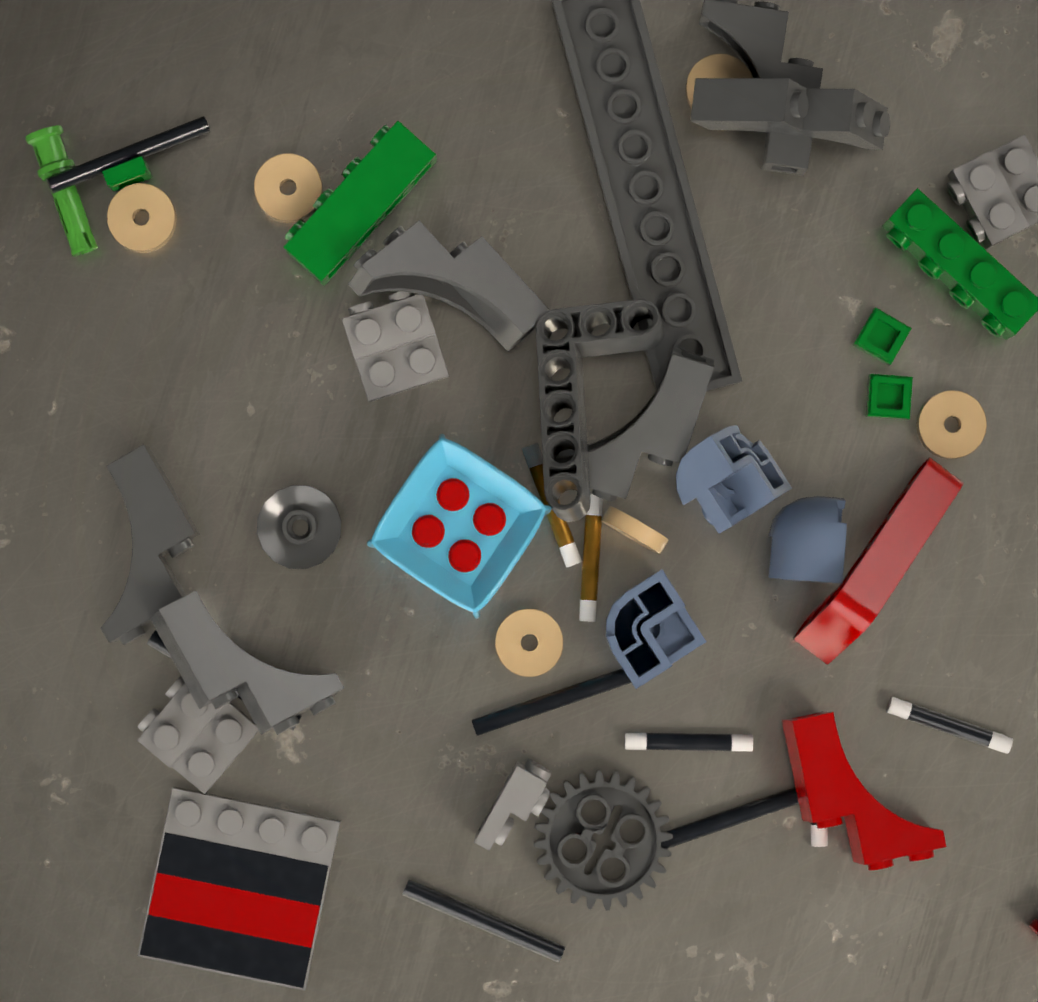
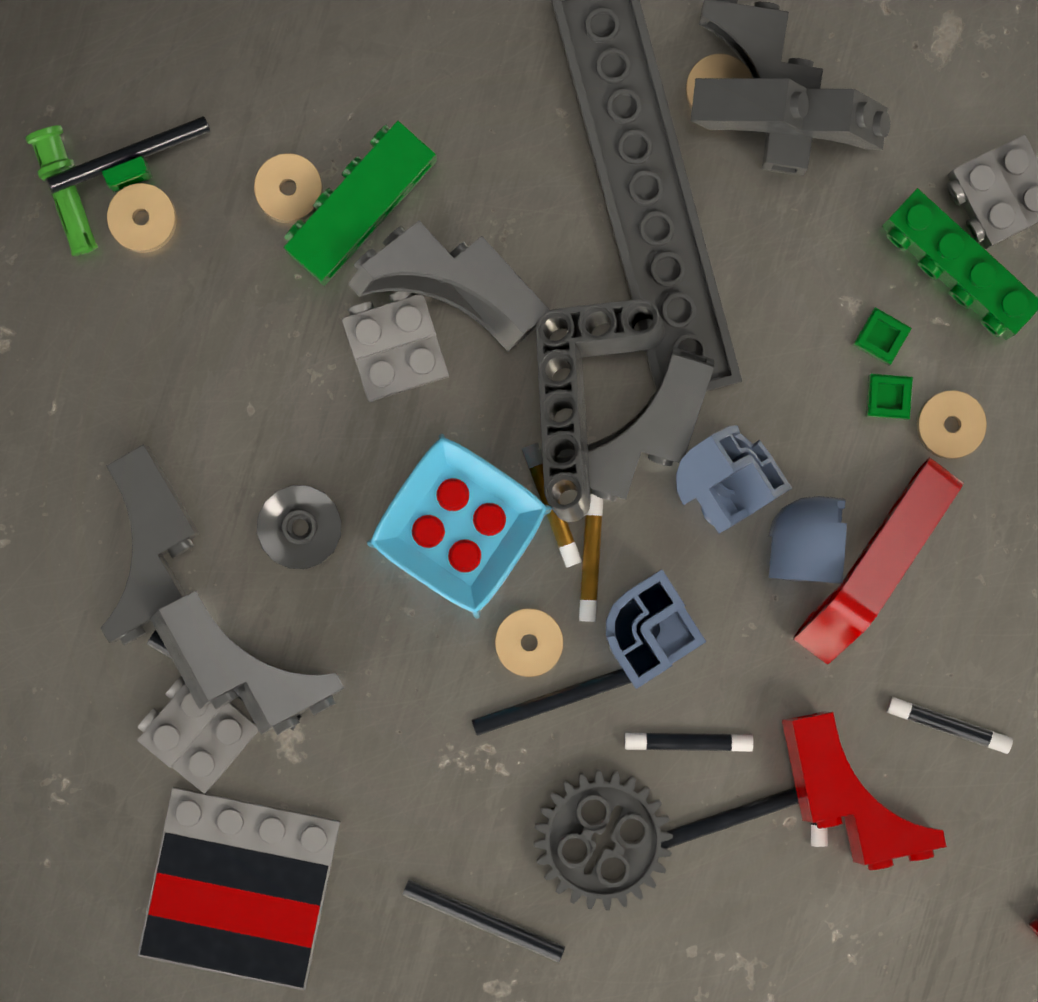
light grey plate [474,759,551,851] -> none
tan piece [601,506,669,555] -> none

